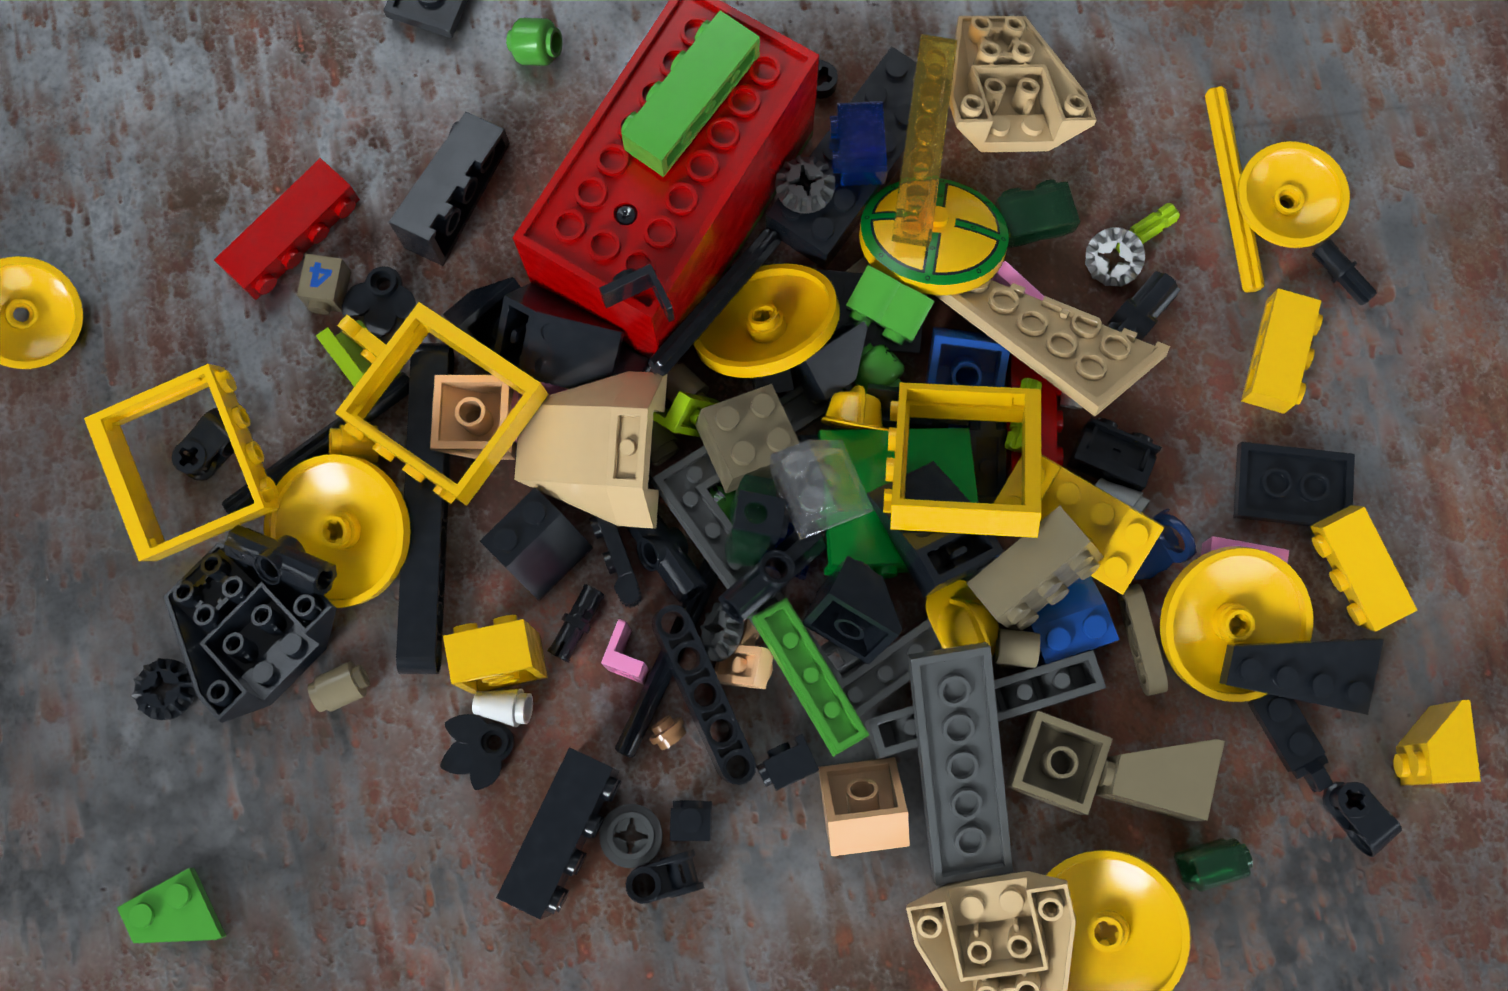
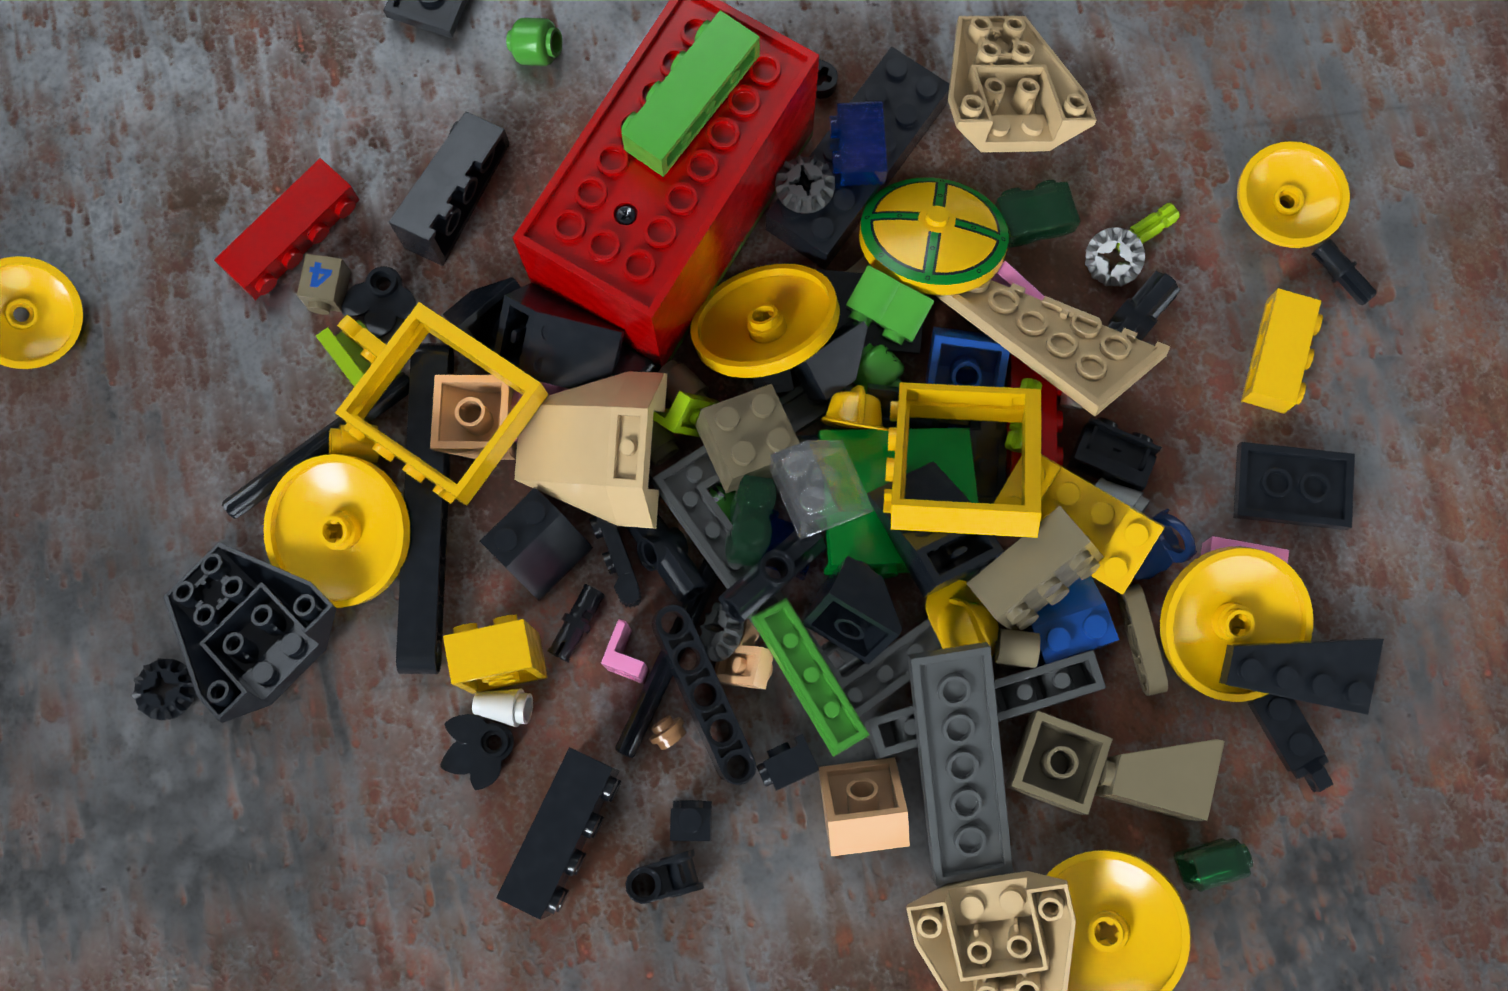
yellow window [84,364,280,561] -> none
bright green wing [117,868,226,943] -> none
black piece [171,408,235,481] -> none
black piece [224,525,337,596] -> none
dark tan brick [307,661,370,712] -> none
black bracket [599,264,675,322] -> none
dark grey gear [599,804,663,868] -> none
black axle [648,229,781,376] -> none
black bracket [733,490,789,551] -> none
clear yellow plate [891,34,958,247] -> none
yellow axle [1205,86,1265,293] -> none
yellow brick [1310,505,1418,632] -> none
black piece [1322,782,1402,857] -> none
yellow slope [1393,700,1481,786] -> none

